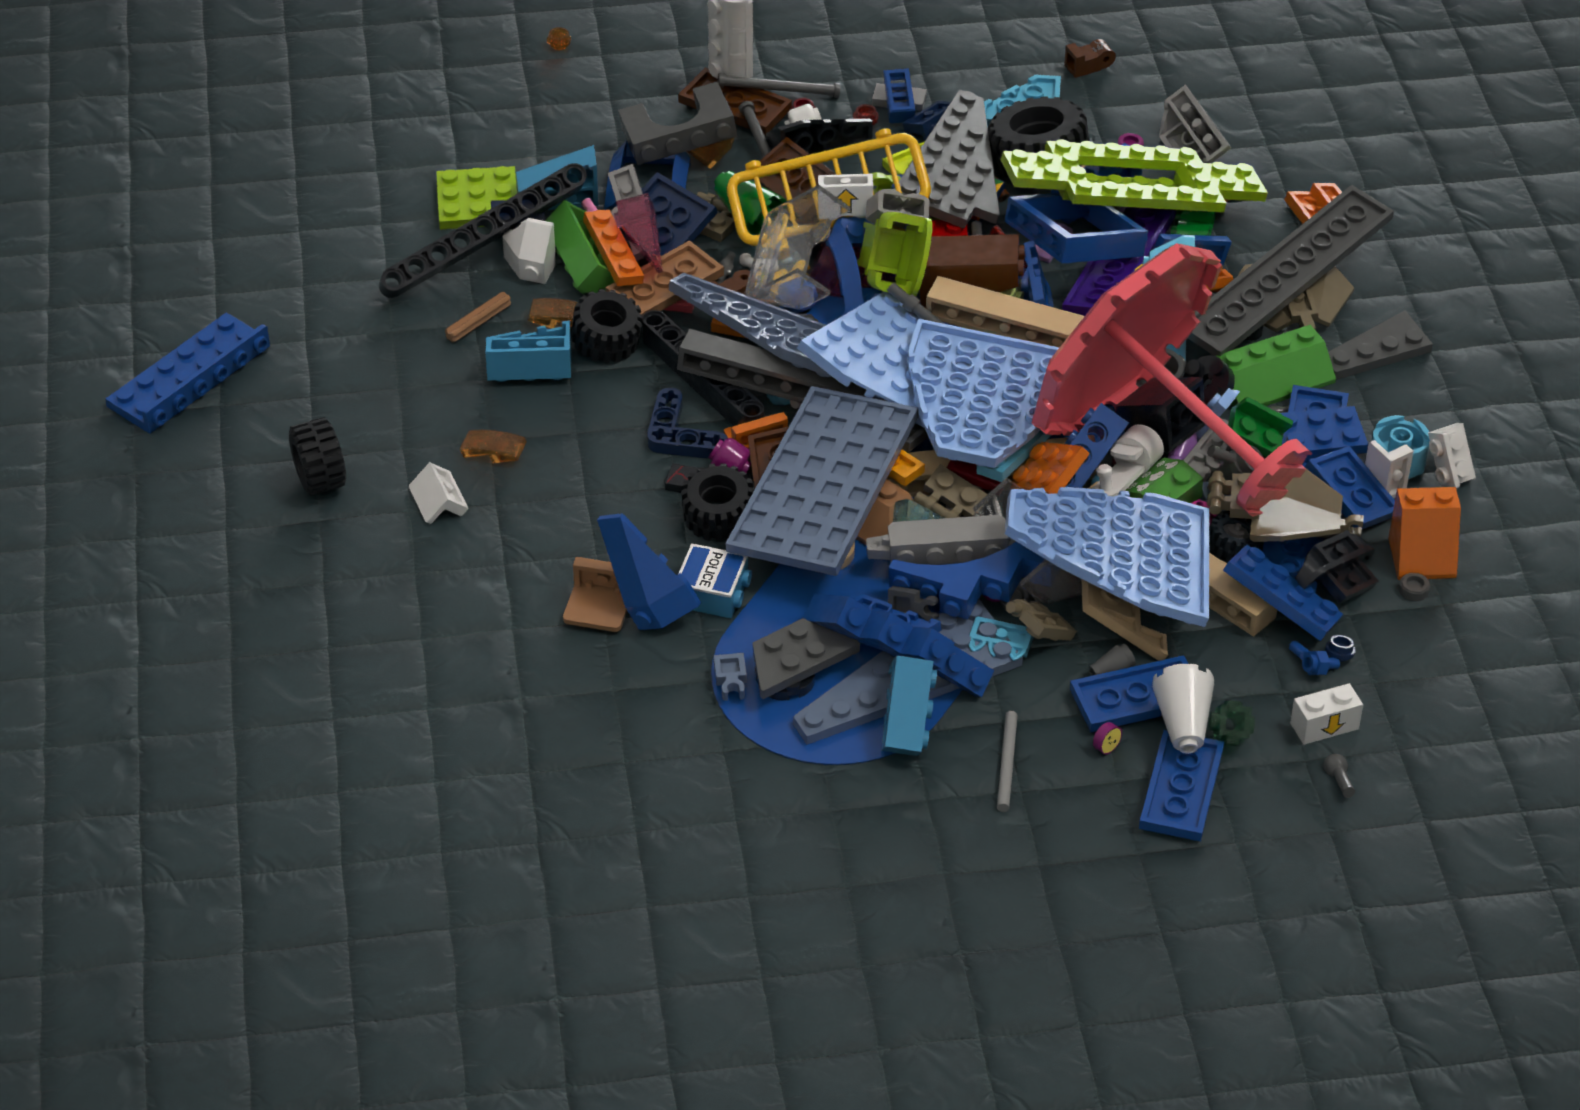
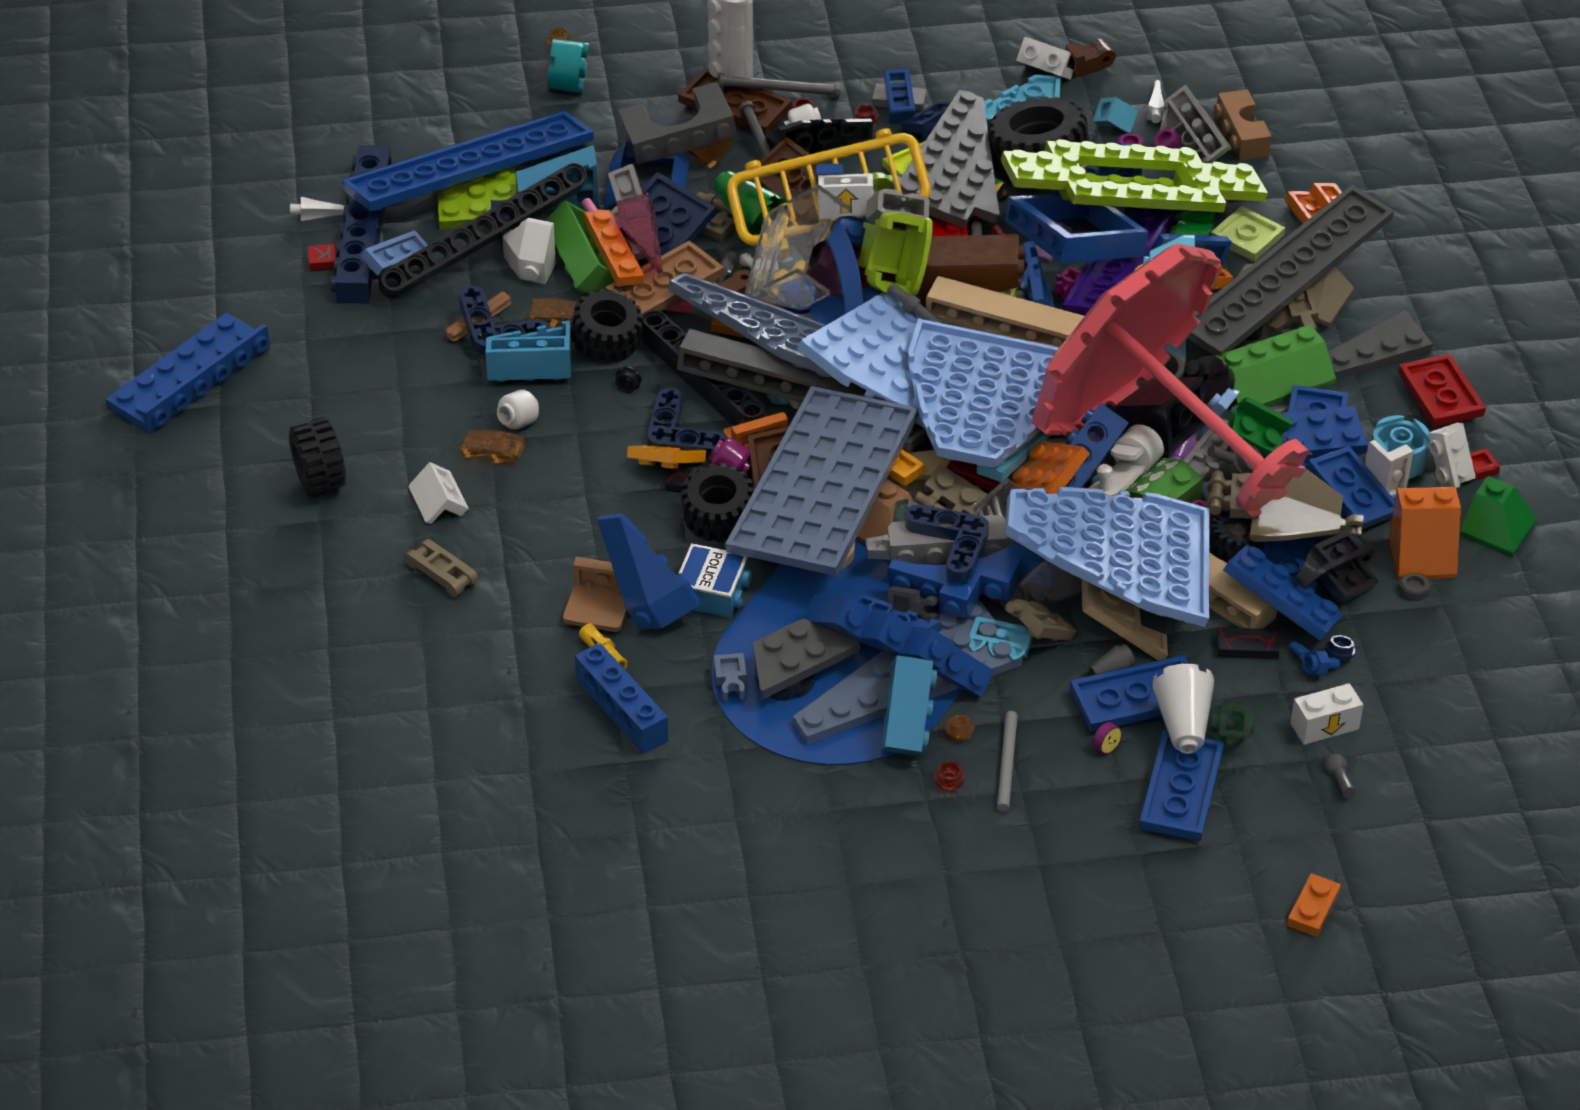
none -> white piece [290,197,346,221]
none -> red tile [308,244,336,271]
none -> dark blue brick [331,145,392,304]
none -> blue plate [342,111,594,211]
none -> medium blue plate [361,230,428,275]
none -> dark tan plate [404,539,478,597]
none -> dark blue beam [459,285,551,355]
none -> white head [497,390,539,430]
none -> teal brick [547,39,589,94]
none -> blue brick [575,643,668,754]
none -> yellow pin [579,623,628,669]
none -> black plate [615,366,642,393]
none -> light orange wing [627,445,706,468]
none -> blue tile [816,164,843,184]
none -> dark blue beam [905,505,989,583]
none -> clear red plate [934,761,965,790]
none -> clear orange plate [944,715,975,743]
none -> white bracket [1016,37,1074,80]
none -> dark pink gear [1055,268,1081,300]
none -> medium azure panel [1092,97,1138,133]
none -> white piece [1146,80,1164,123]
none -> magenta tile [1153,128,1181,149]
none -> yellowish green tile [1211,206,1285,262]
none -> medium nougat arch [1214,89,1272,161]
none -> black tile [1217,628,1280,658]
none -> orange plate [1287,873,1341,937]
none -> red plate [1398,354,1486,427]
none -> green slope [1459,476,1537,557]
none -> red tile [1470,448,1500,481]

